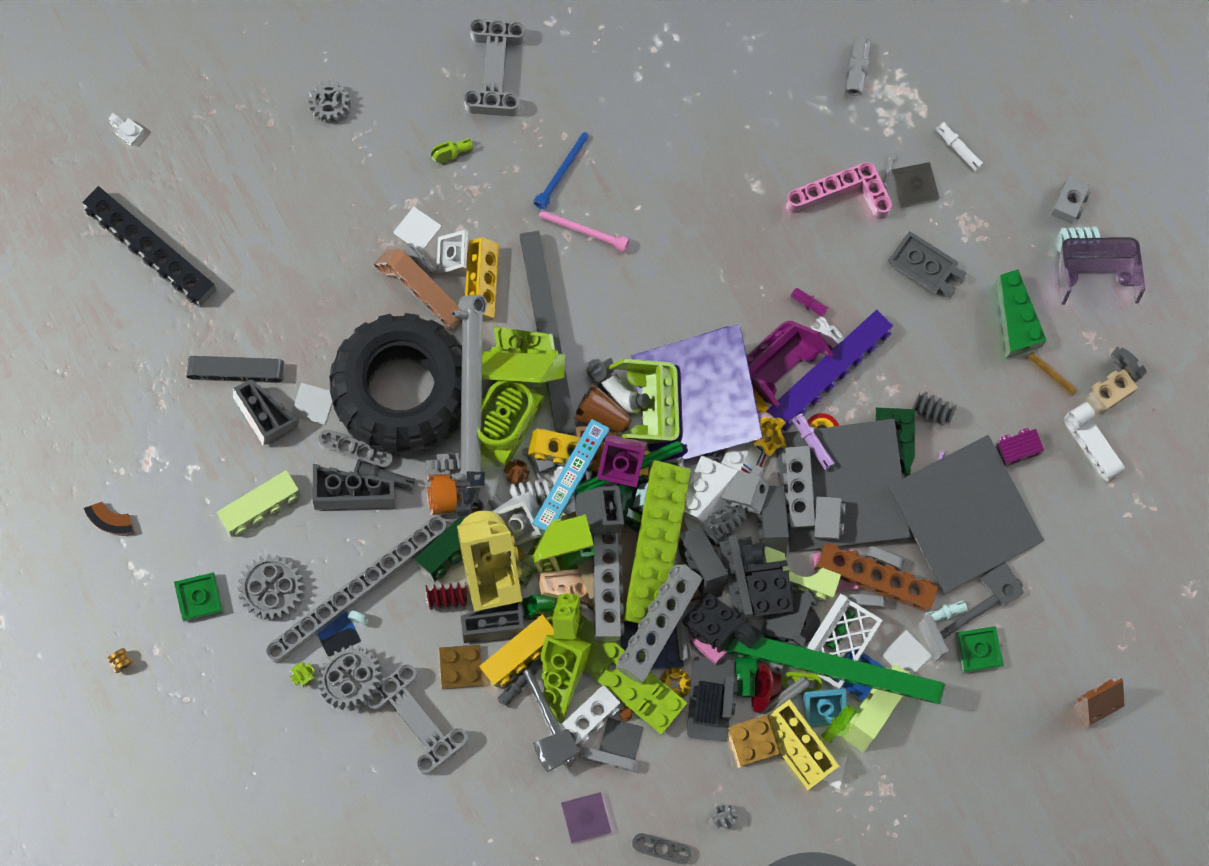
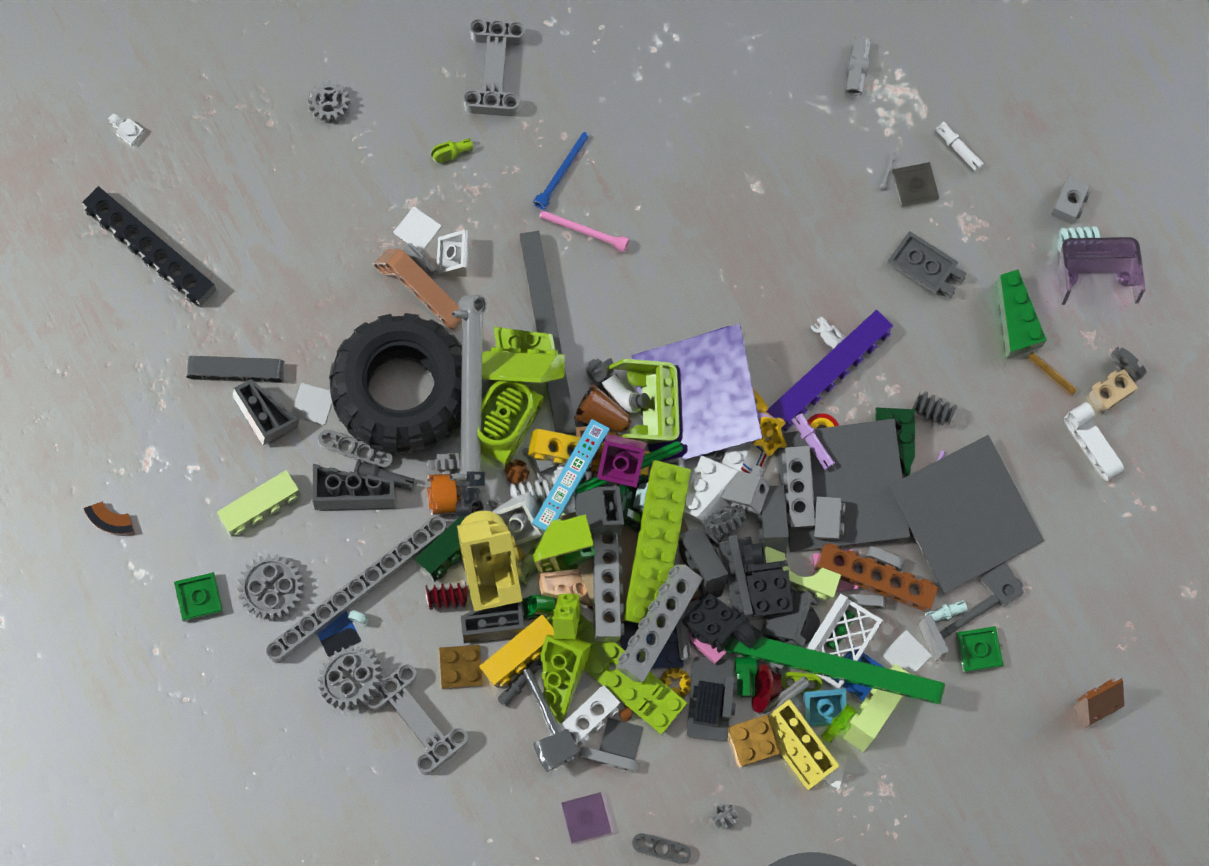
pearl gold wheel [107,648,133,673] -> none
lime gear [290,662,316,687] -> none
yellow brick [465,237,499,321] -> none
magenta windscreen [747,321,833,407] -> none
bright pink beam [786,162,892,219] -> none
magenta axle [791,288,829,317] -> none
magenta brick [996,428,1044,467] -> none

